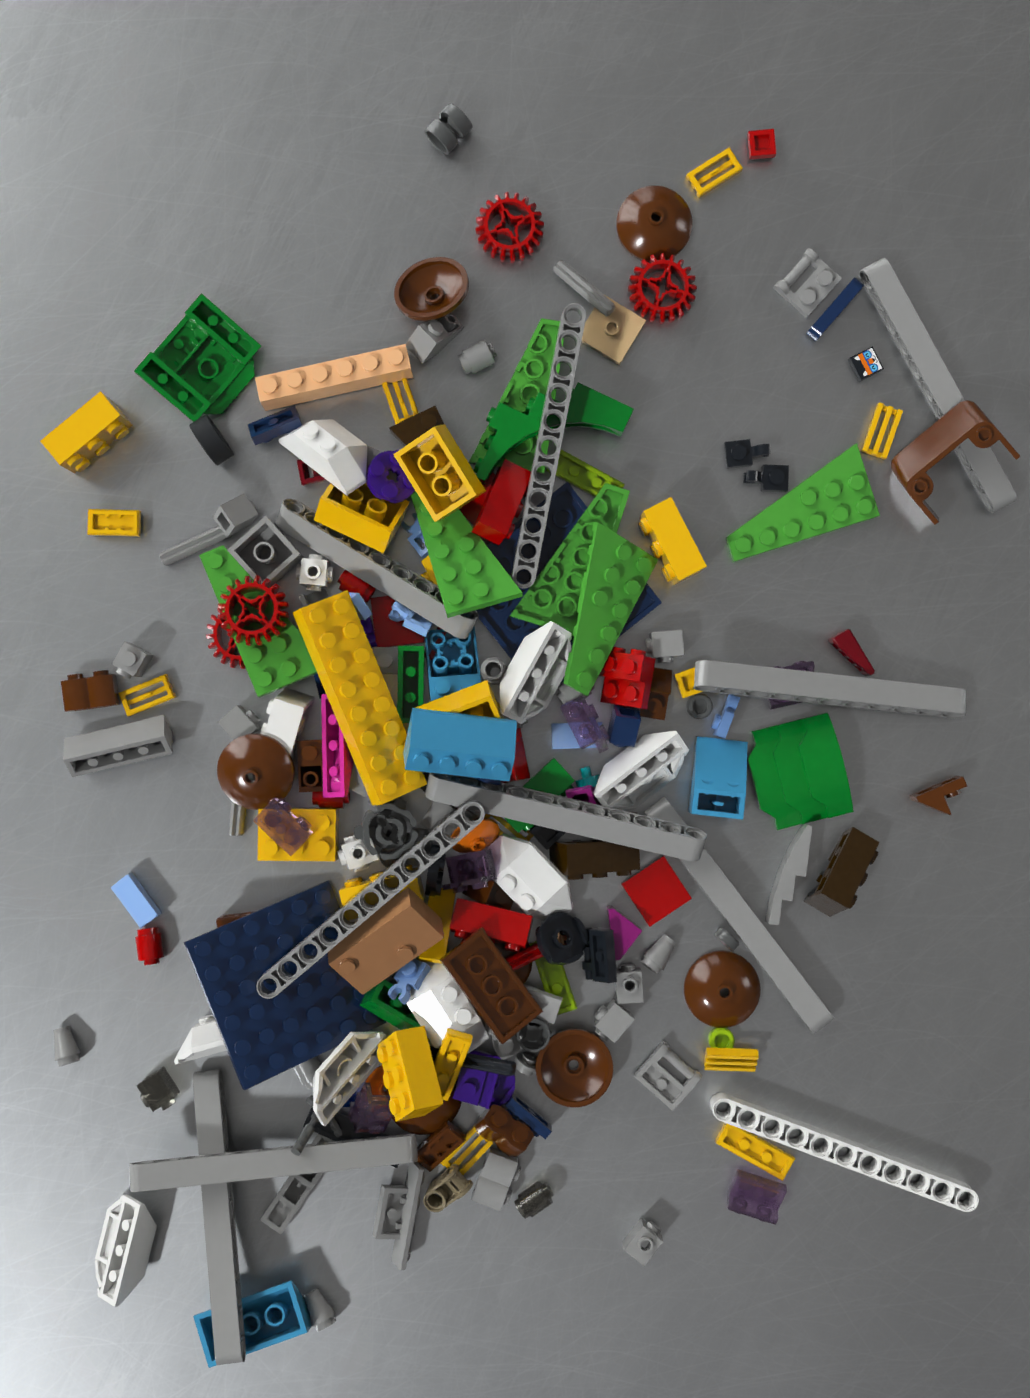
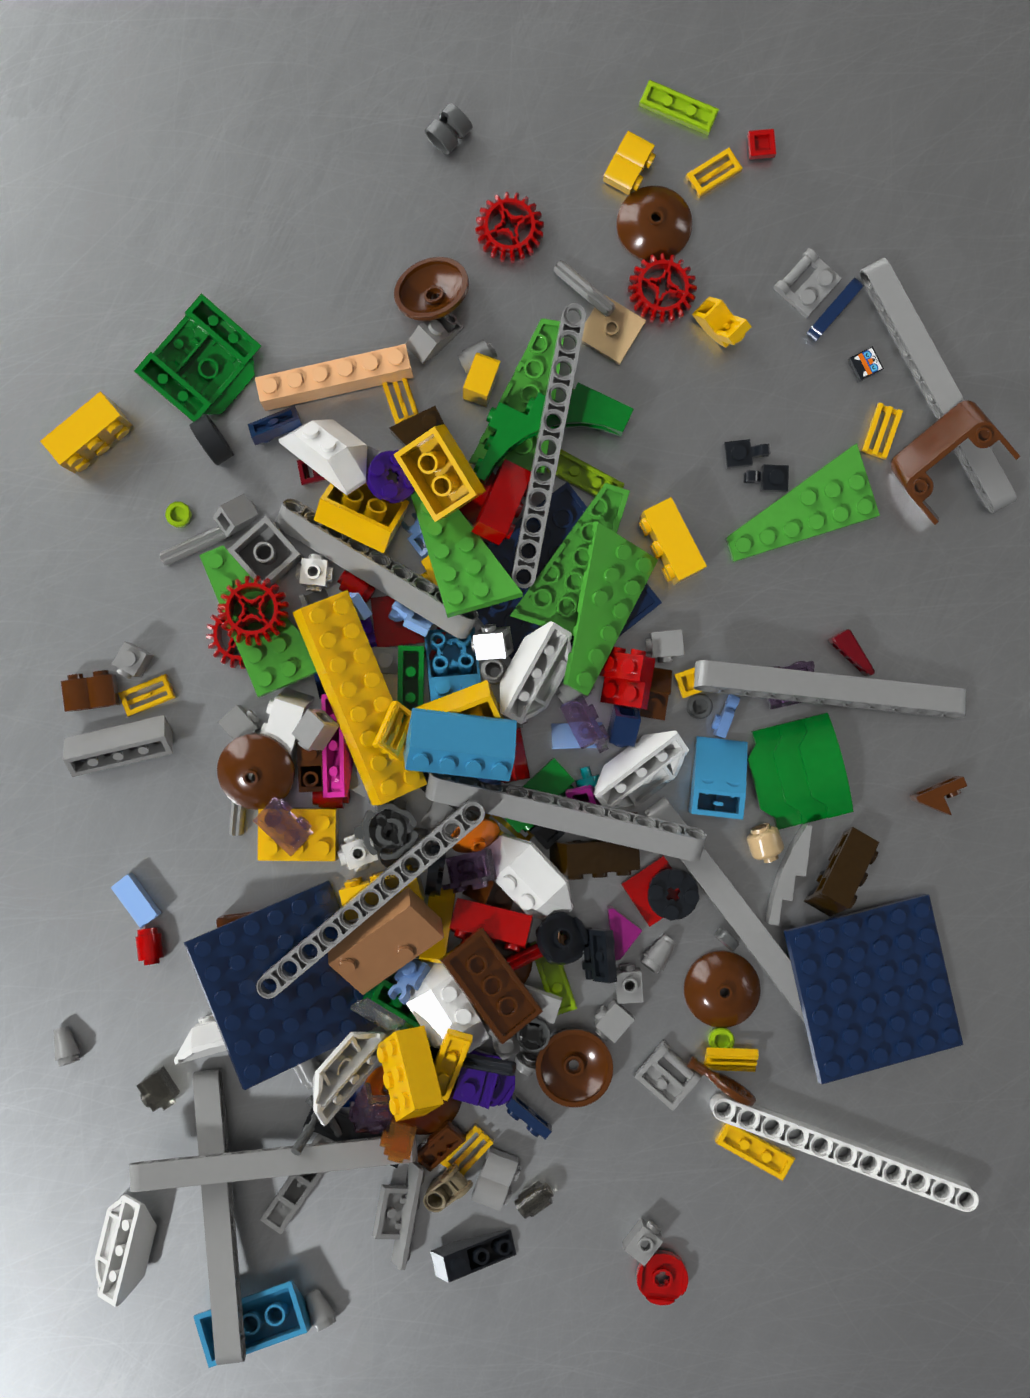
yellow plate [87,509,141,537] -> none
reddish brown brick [474,1104,534,1157] -> none
clear purple bracket [727,1169,787,1225] -> none
none -> lime tile [165,501,193,528]
none -> light grey brick [292,709,340,751]
none -> clear piece [350,998,405,1031]
none -> yellow tile [372,700,412,760]
none -> clear orange brick [380,1120,417,1163]
none -> black slope [430,1229,517,1283]
none -> yellow slope [463,352,501,407]
none -> brick [471,624,514,660]
none -> yellow brick [603,131,656,195]
none -> red plate [636,1250,688,1305]
none -> lime tile [639,80,719,135]
none -> black plate [647,868,699,921]
none -> reddish brown piece [687,1056,756,1107]
none -> yellow brick [692,296,752,348]
none -> tan head [747,823,784,863]
none -> dark blue plate [784,894,963,1084]

